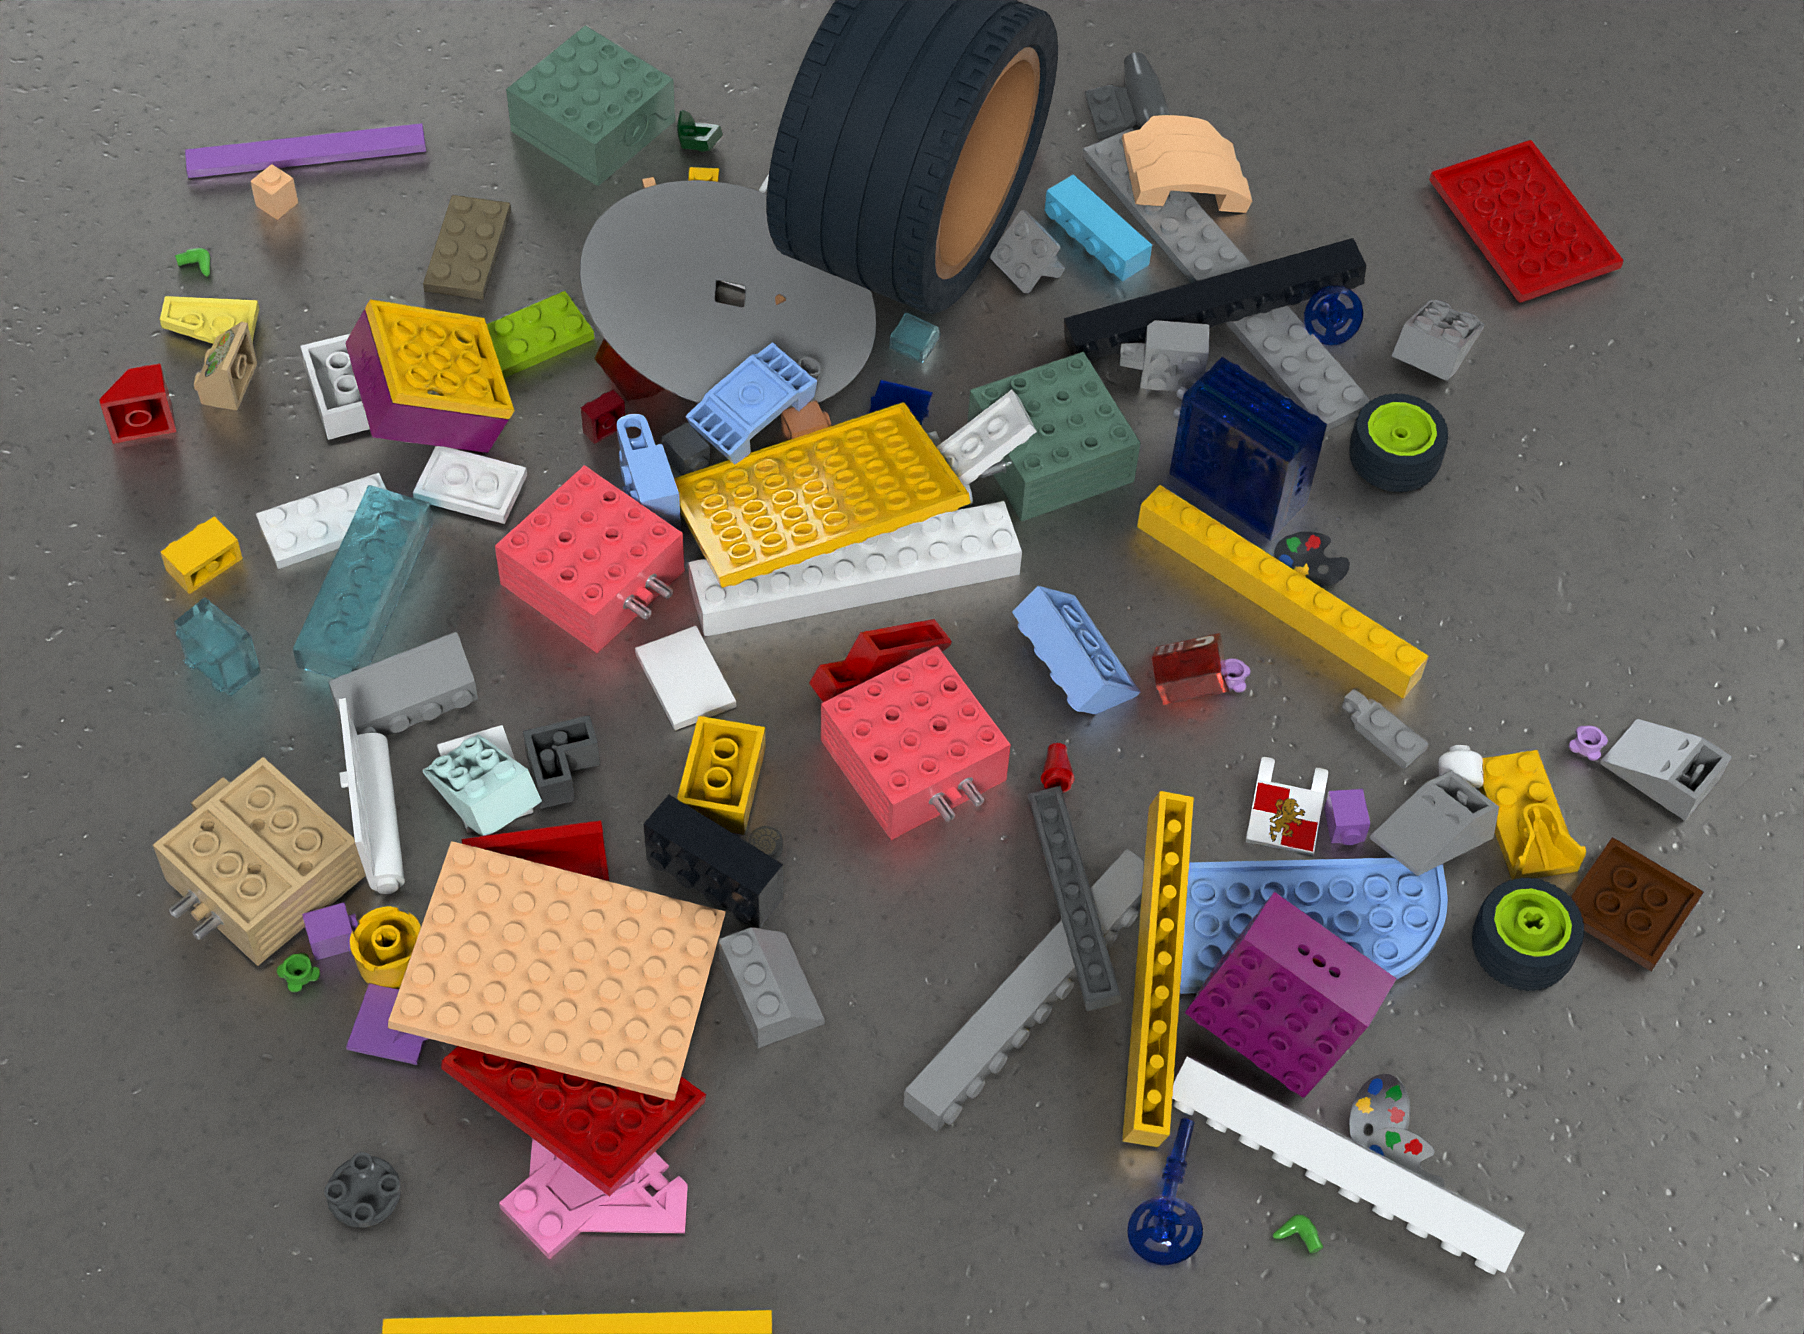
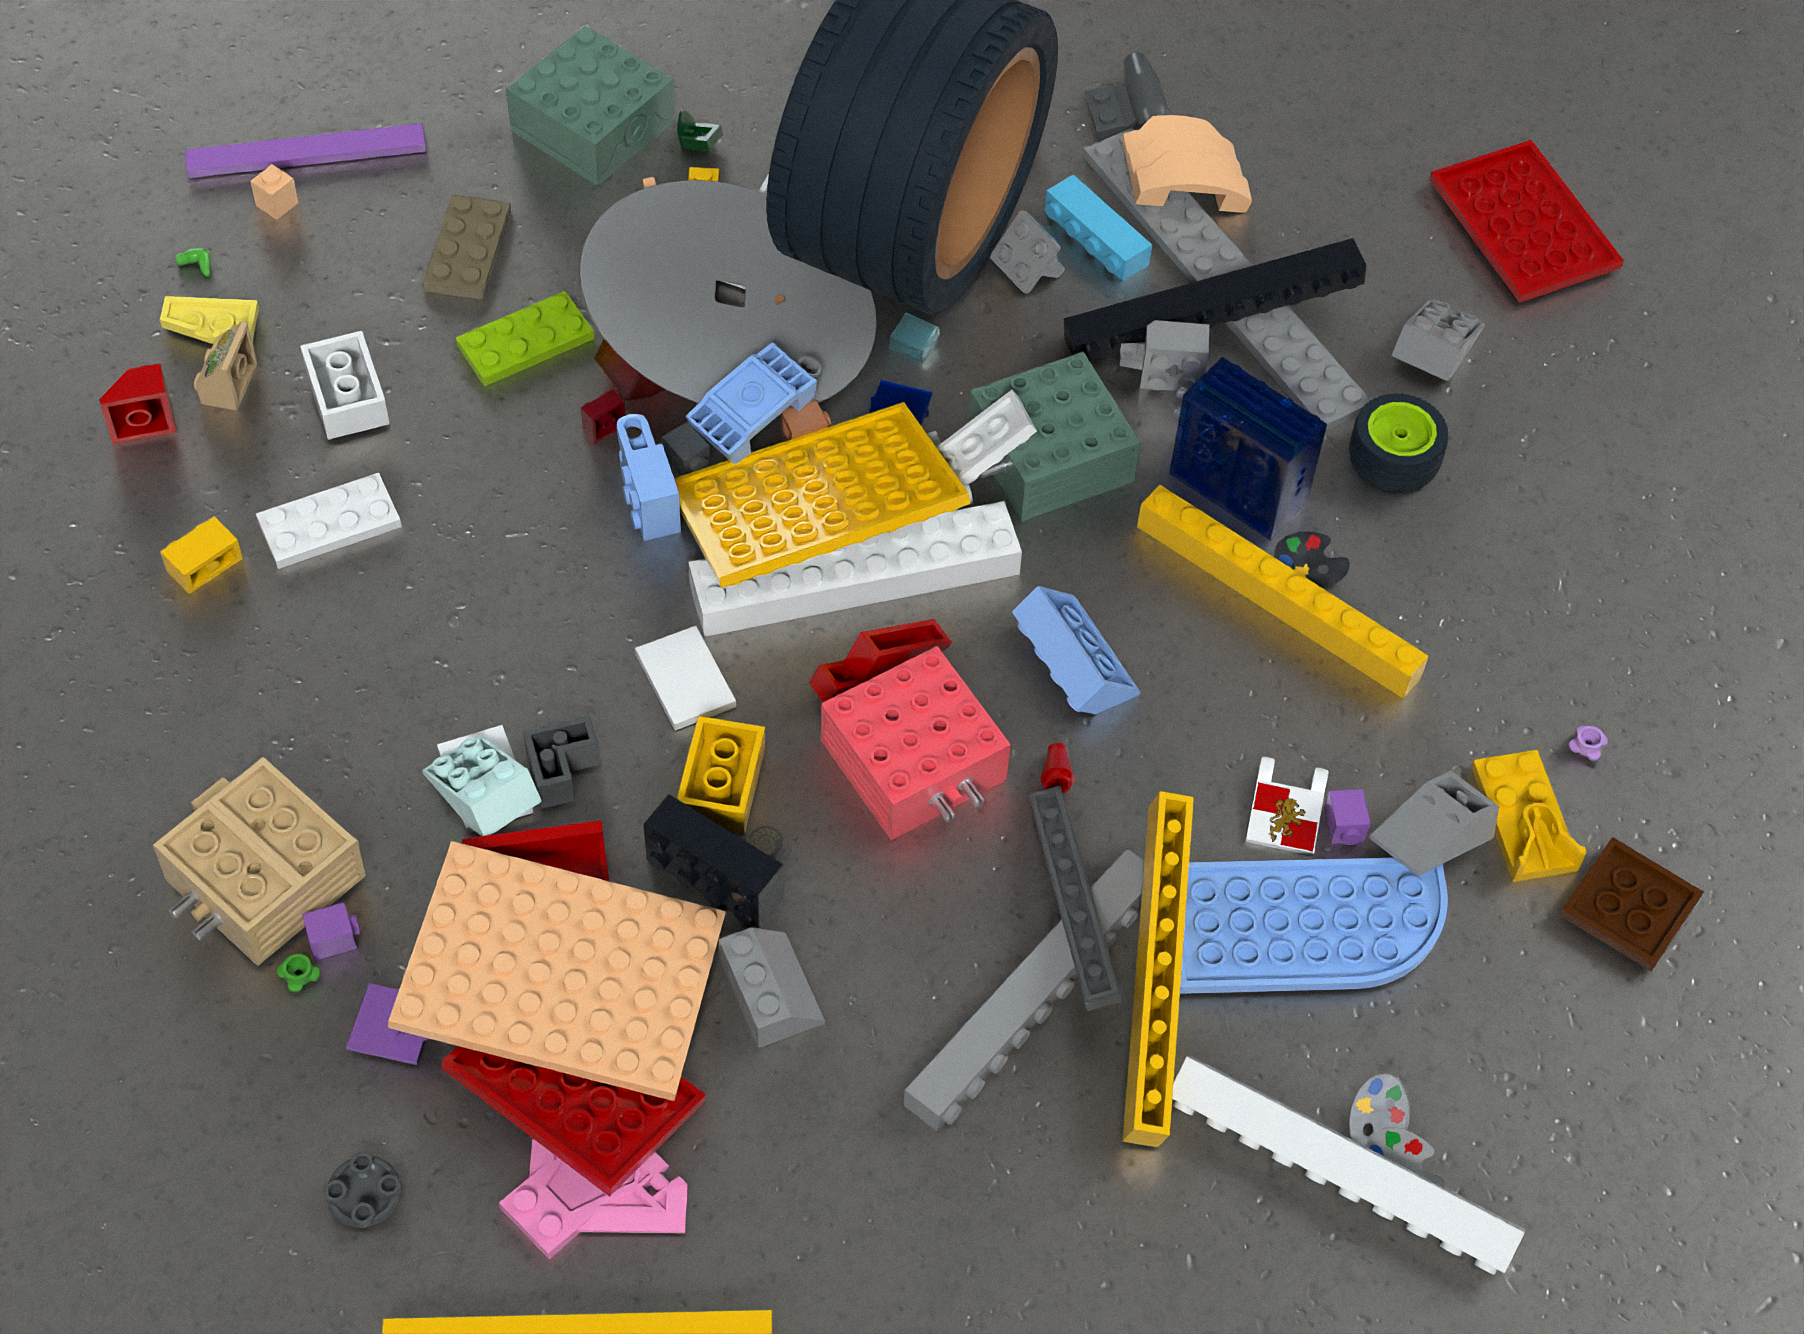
clear light blue container [174,597,261,697] -> none
clear light blue brick [293,485,433,679] -> none
light grey slope [328,632,478,736] -> none
white door [339,698,405,894] -> none
yellow piece [345,299,515,453] -> none
yellow brick [350,906,421,989] -> none
white plate [413,446,527,524] -> none
coral piece [495,465,685,654] -> none
clear blue dish [1127,1118,1203,1265] -> none
clear red slope [1152,633,1229,705] -> none
magenta piece [1184,892,1397,1099] -> none
lavender plate [1214,658,1251,692] -> none
bright green animal [1273,1214,1323,1254] -> none
clear blue dish [1304,285,1364,345] -> none
light grey hinge [1342,689,1429,769] -> none
white head [1438,745,1484,789] -> none
wheel [1472,878,1584,991] -> none
light grey slope [1600,719,1732,821] -> none

